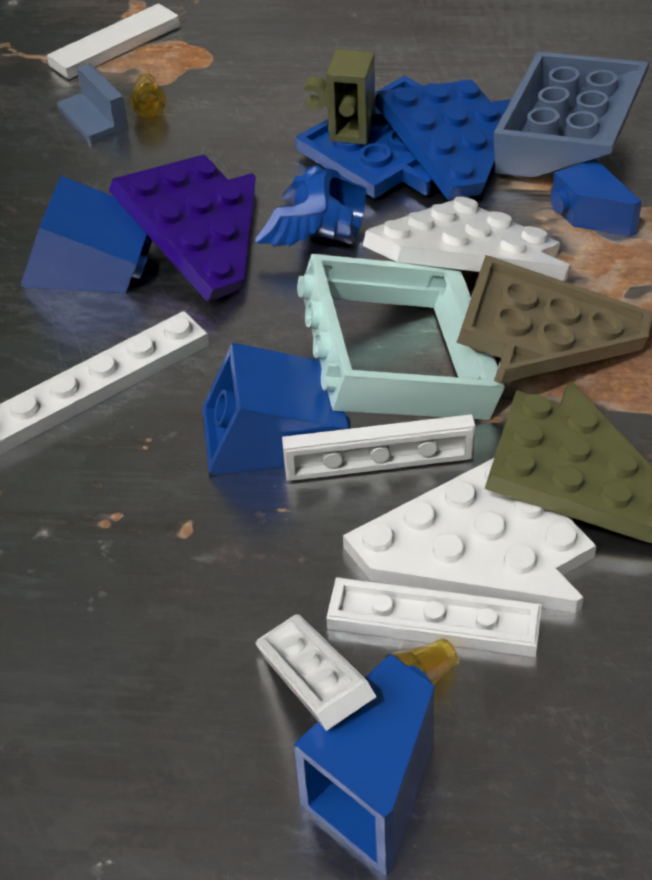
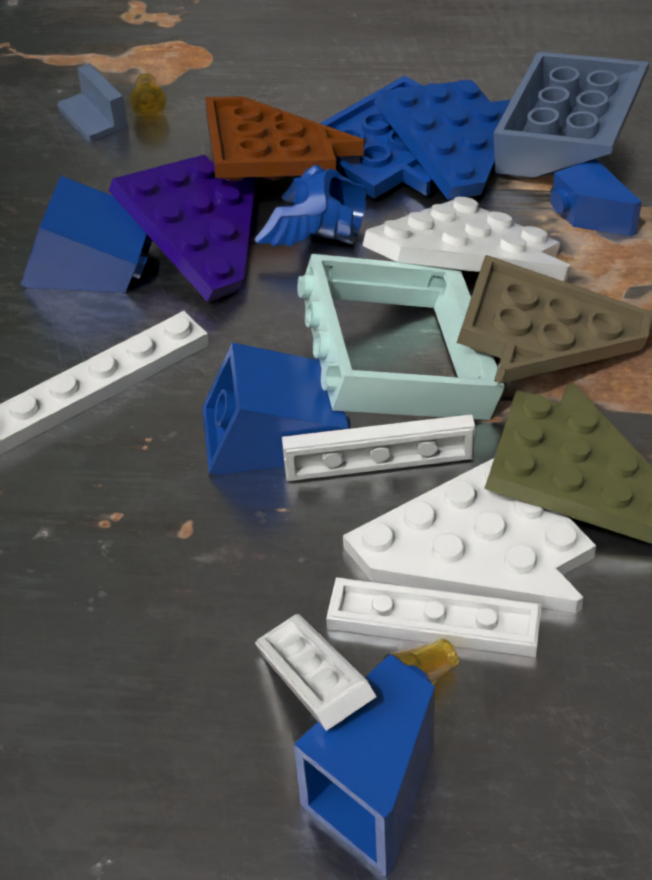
white tile [47,3,180,79] -> none
olive brick [304,49,376,145] -> none
none -> dark orange wing [205,96,364,181]

